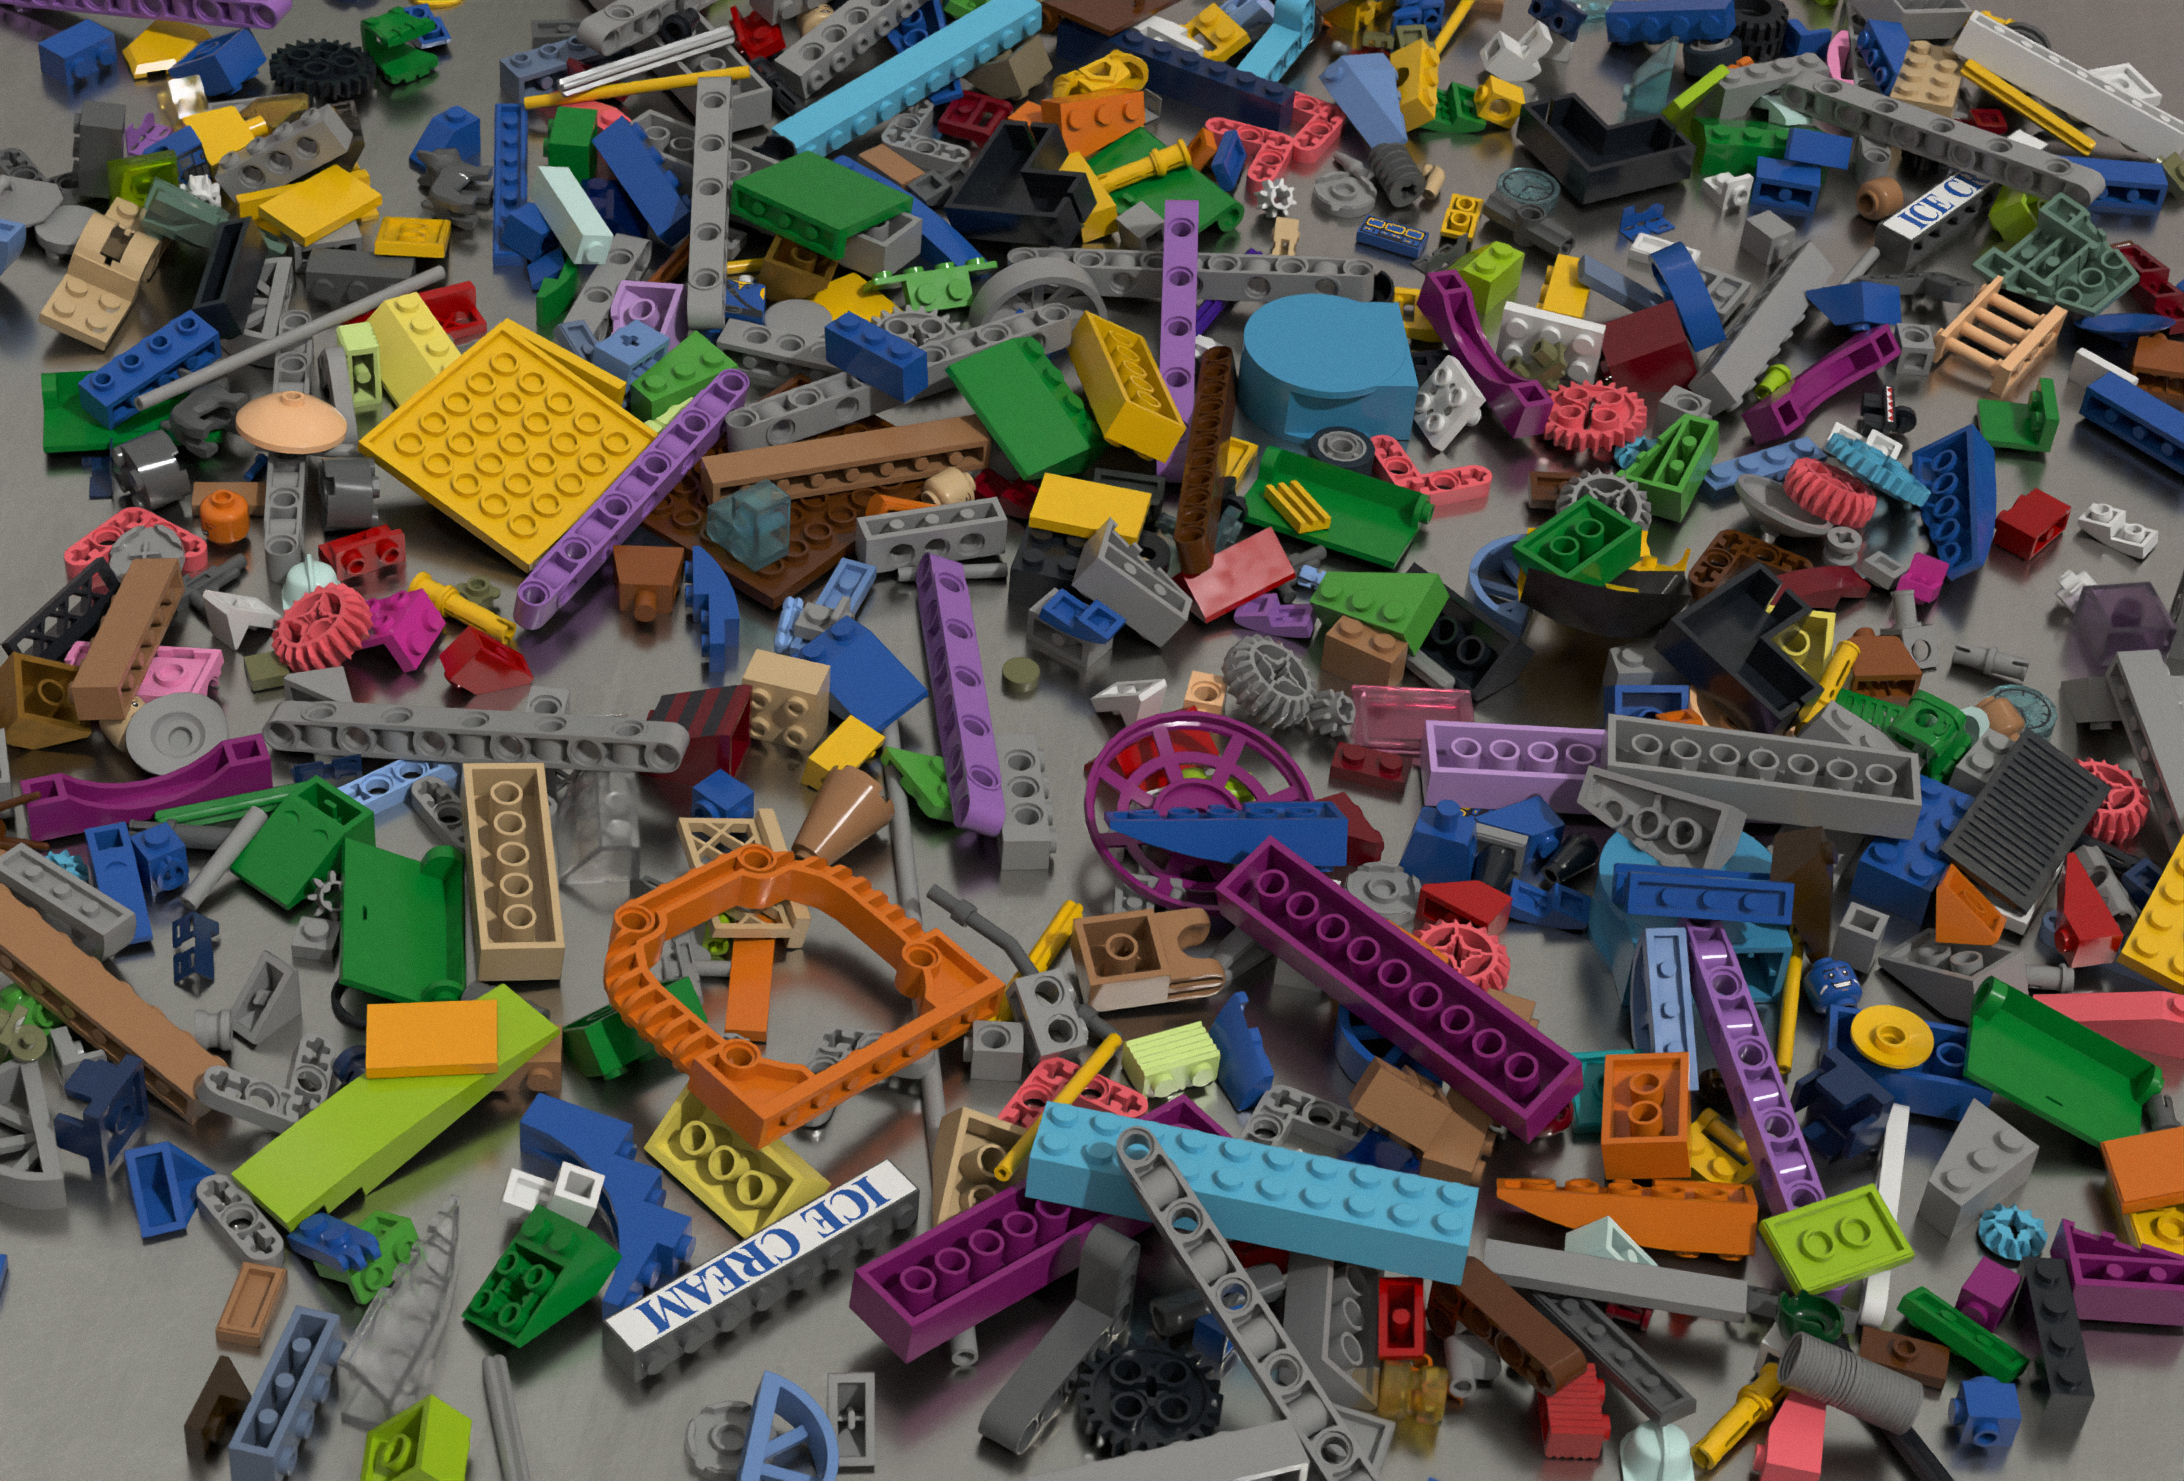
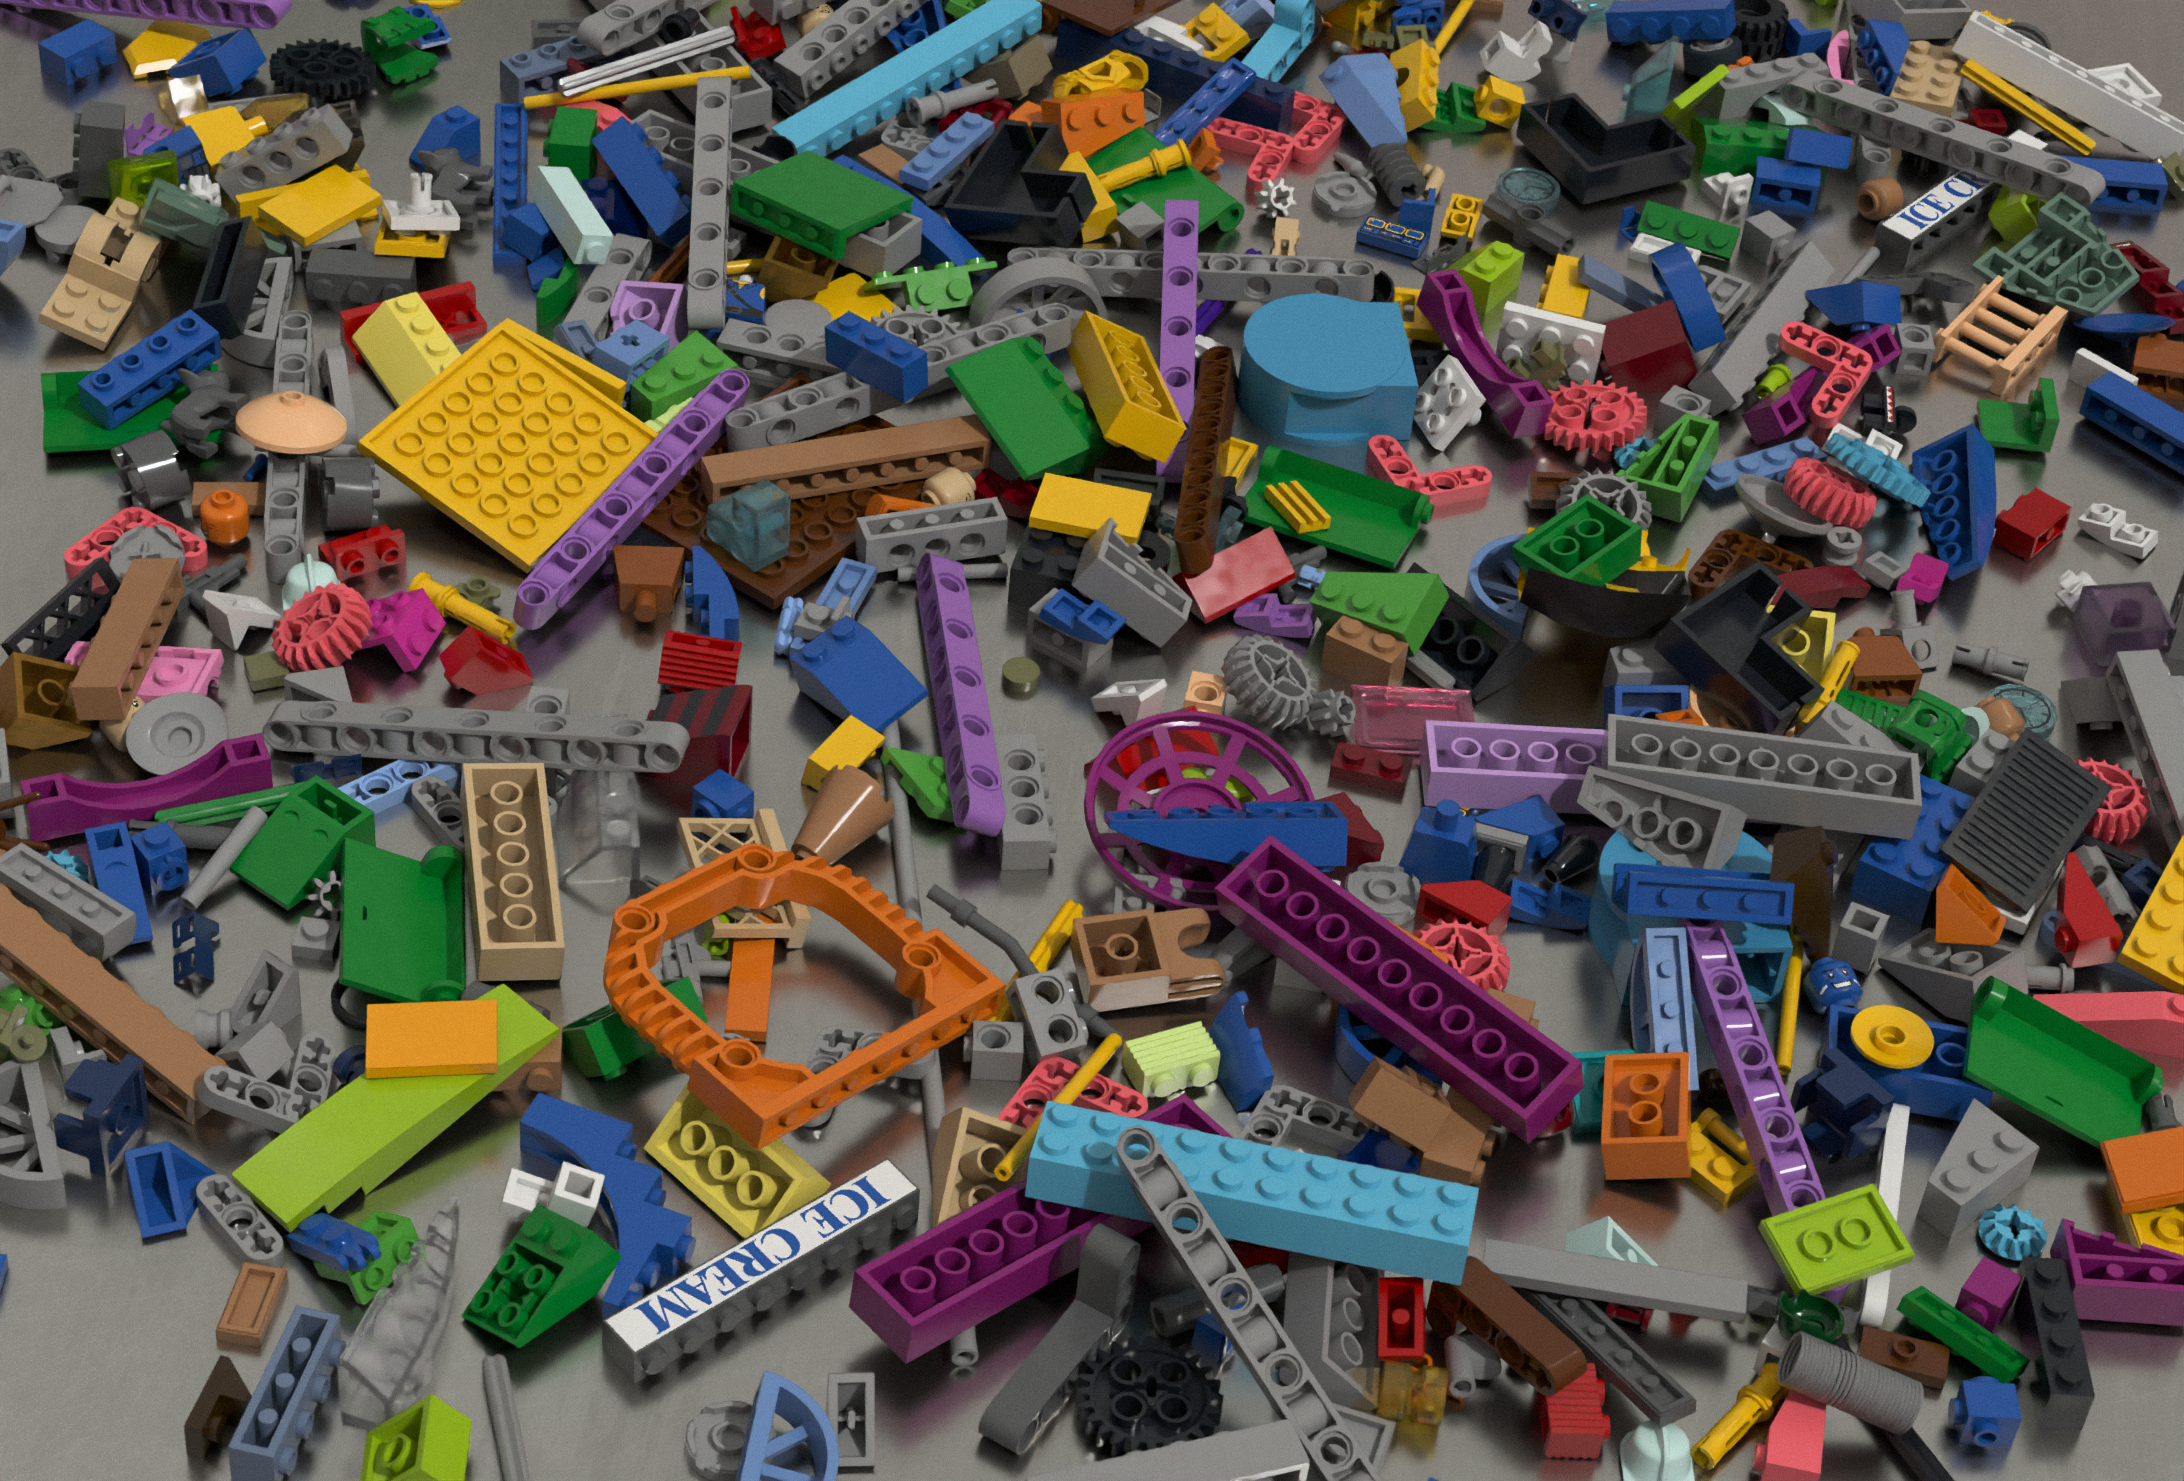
dark blue piece [81,438,114,498] -> none
light grey piece [134,265,446,411] -> none
yellowish green brick [336,322,382,408] -> none
tan brick [742,649,831,752] -> none
blue tile [1211,129,1247,192] -> none
wheel [1307,426,1375,477] -> none
orange wedge [1496,1178,1758,1261] -> none
none -> light grey brick [215,1020,295,1081]
none -> white plate [382,172,460,235]
none -> red brick [657,630,743,693]
none -> medium blue plate [899,112,995,192]
none -> light grey pin [906,78,999,126]
none -> blue tile [1152,57,1257,147]
none -> blue panel [1398,188,1436,238]
none -> green plate [1637,200,1740,262]
none -> coral beam [1778,321,1873,429]

